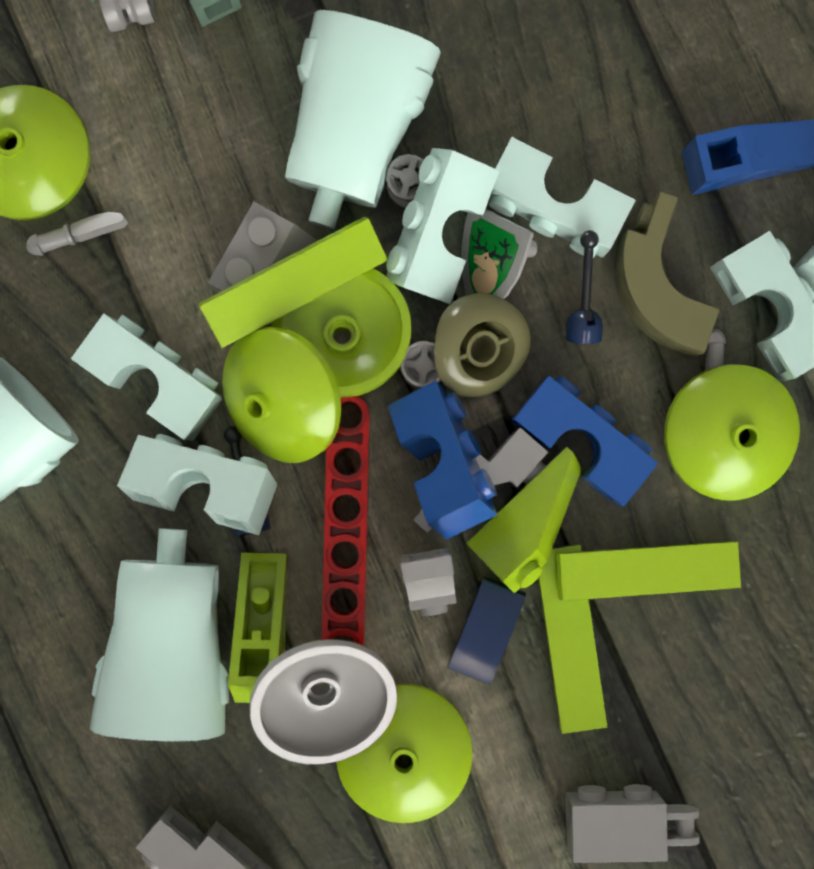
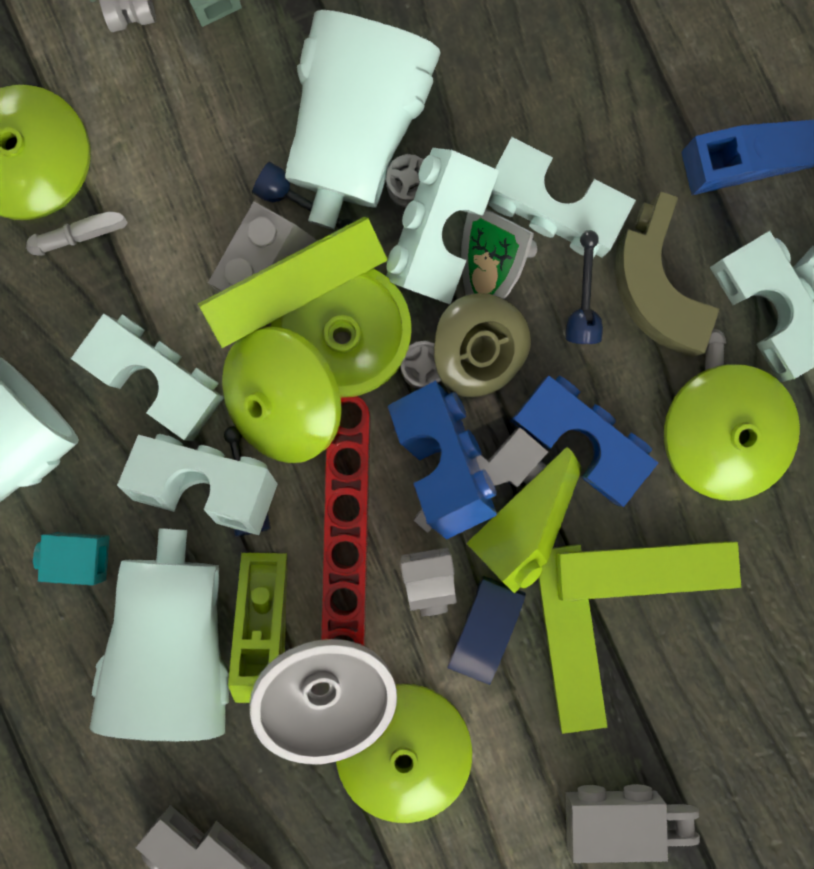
none -> teal brick [33,532,110,585]
none -> dark blue hinge [252,161,354,229]

